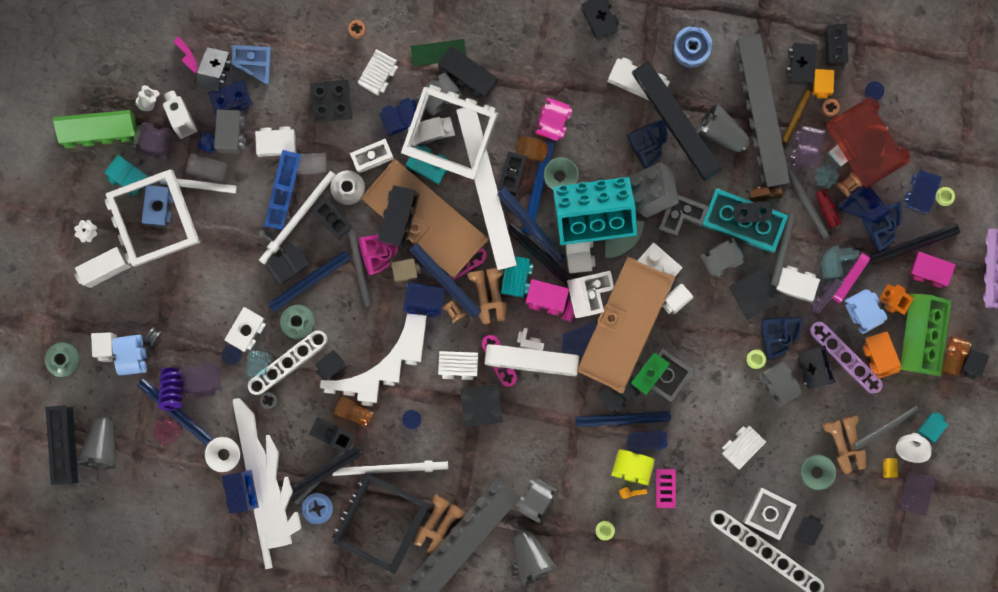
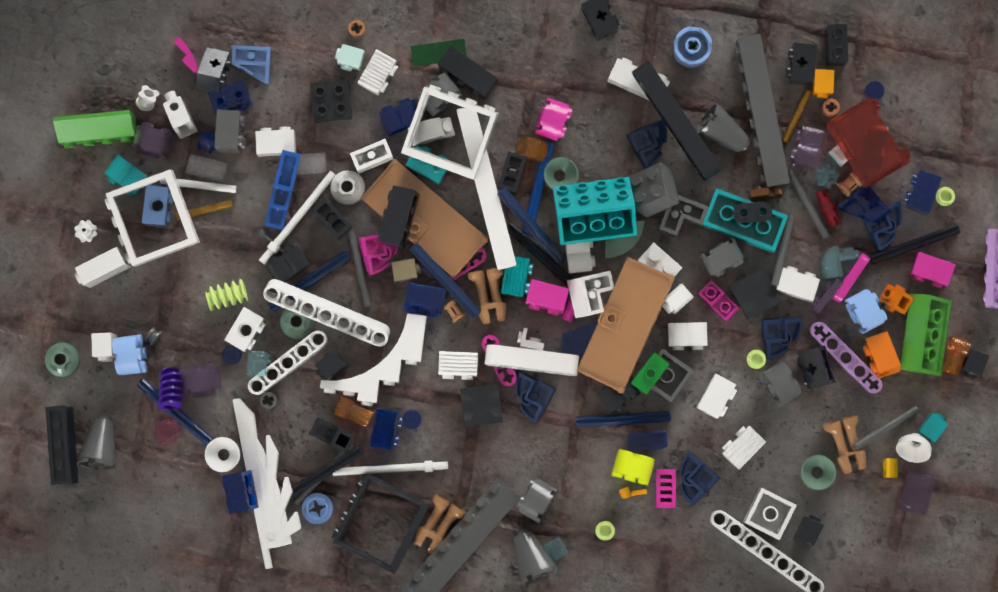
none -> pearl gold bar [175,200,233,220]
none -> yellowish green piece [206,279,248,311]
none -> white beam [263,279,390,346]
none -> light aqua brick [335,44,366,72]
none -> clear blue brick [370,408,403,450]
none -> dark blue brick [515,372,556,424]
none -> clear light blue panel [542,536,569,561]
none -> white brick [668,322,707,350]
none -> dark blue brick [679,452,720,506]
none -> white brick [696,374,737,419]
none -> dark pink slope [698,280,740,323]

